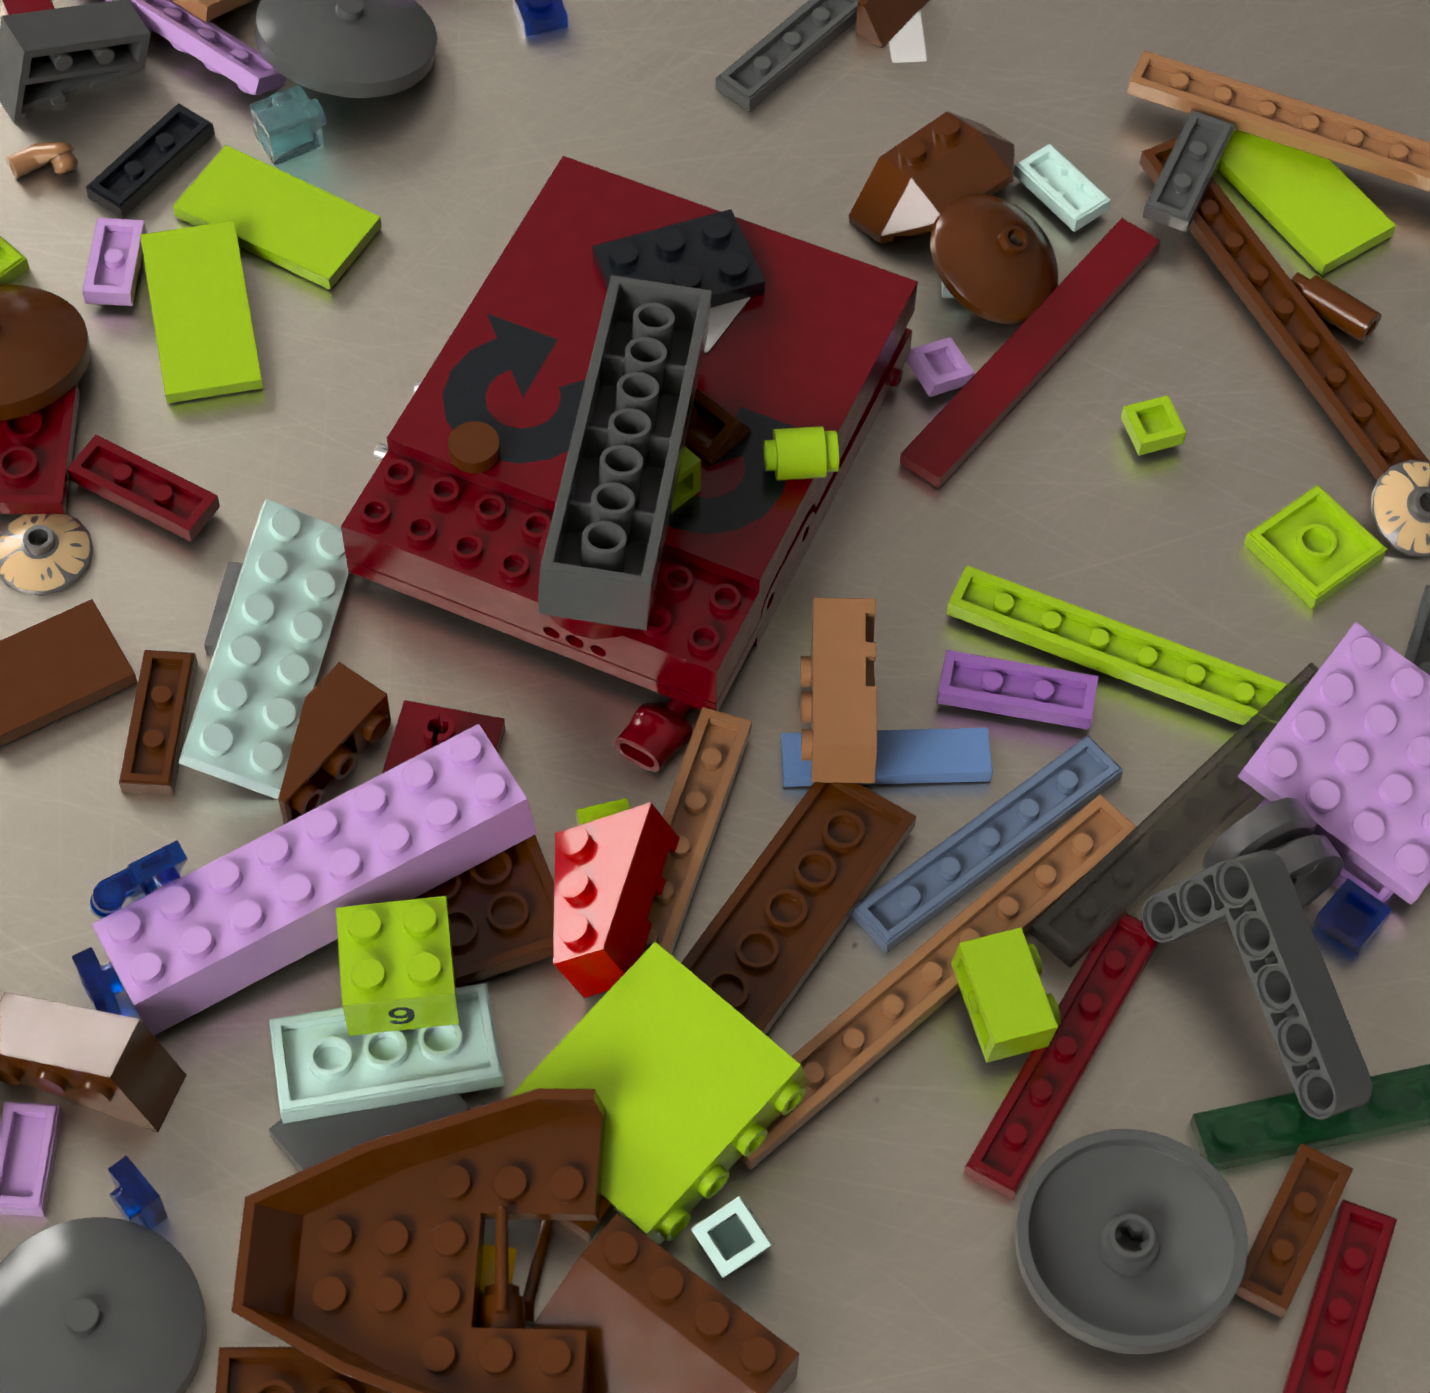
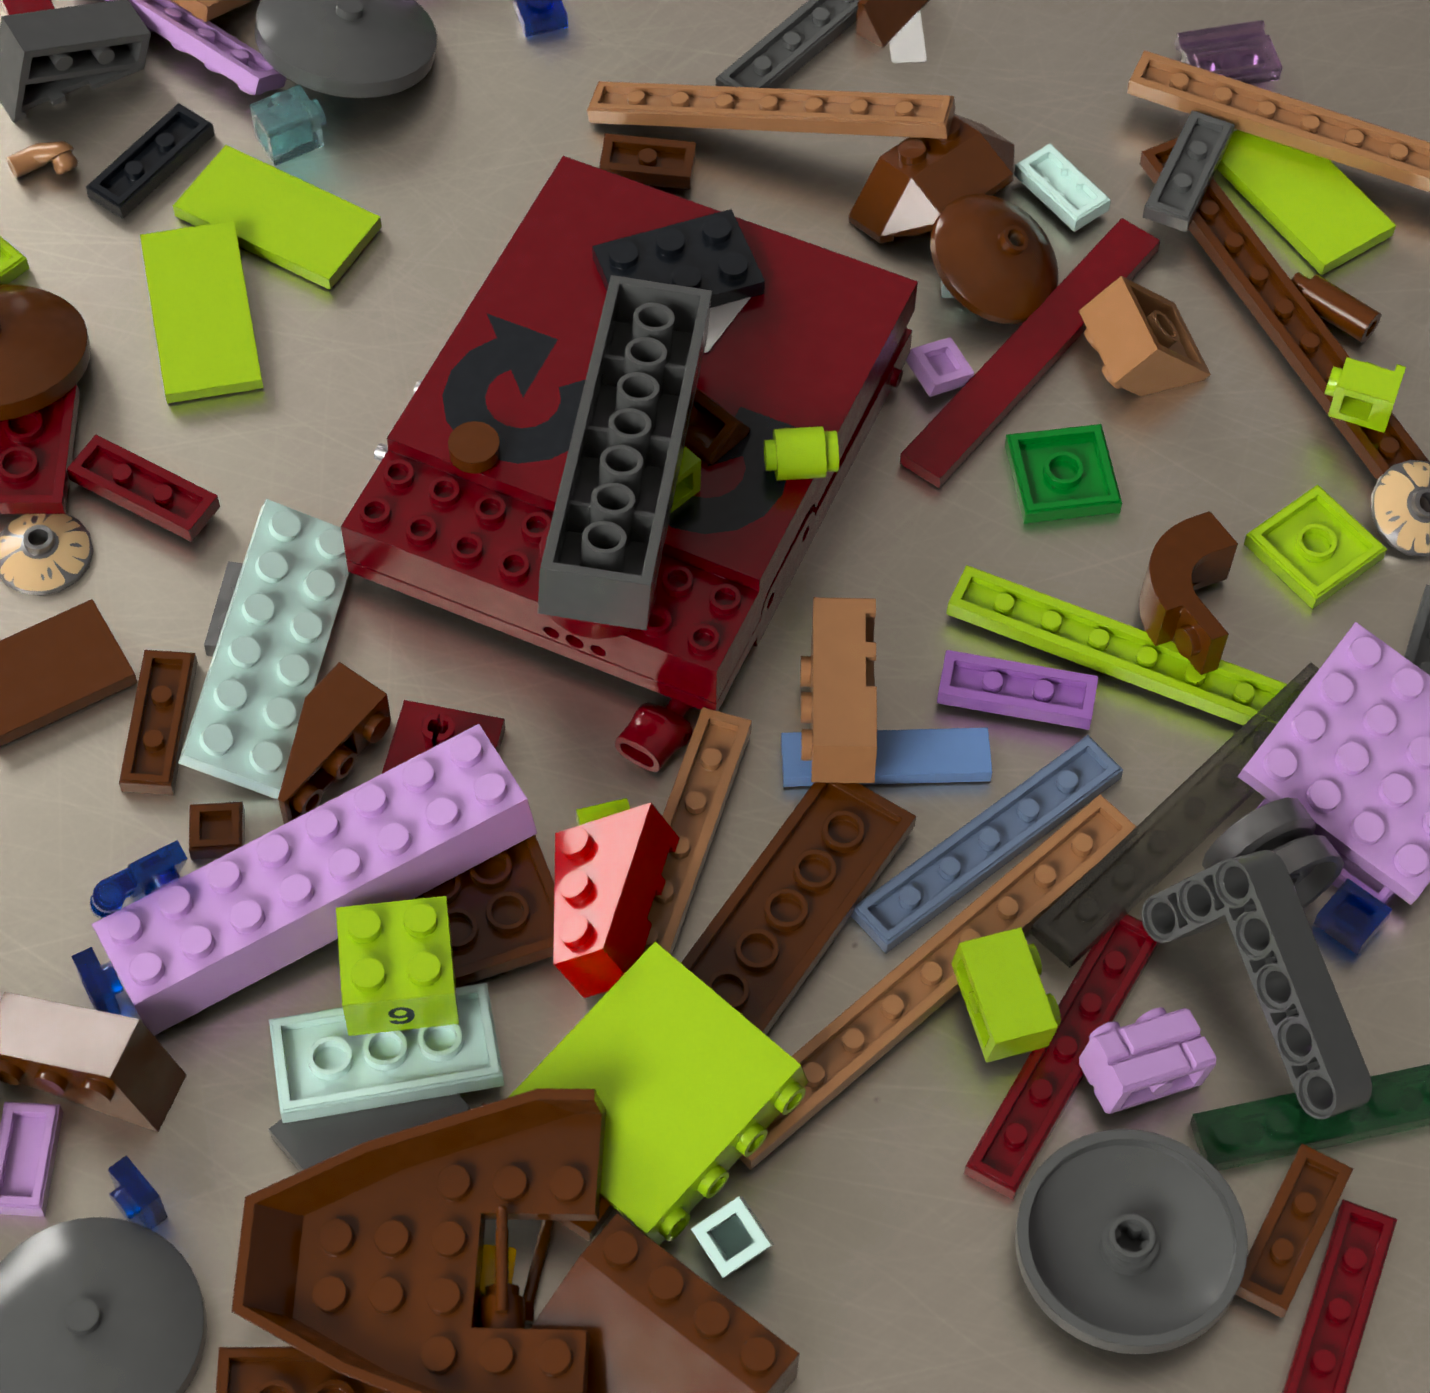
lavender plate [82,218,147,306] -> none
lime plate [1121,395,1187,455] -> none
none -> reddish brown tile [189,801,245,860]
none -> medium nougat tile [587,81,955,139]
none -> reddish brown plate [599,133,696,190]
none -> green tile [1005,424,1122,524]
none -> medium nougat slope [1079,276,1211,397]
none -> lavender brick [1079,1007,1217,1114]
none -> reddish brown arch [1139,511,1238,675]
none -> clear purple plate [1175,20,1283,84]
none -> lime brick [1324,357,1406,433]

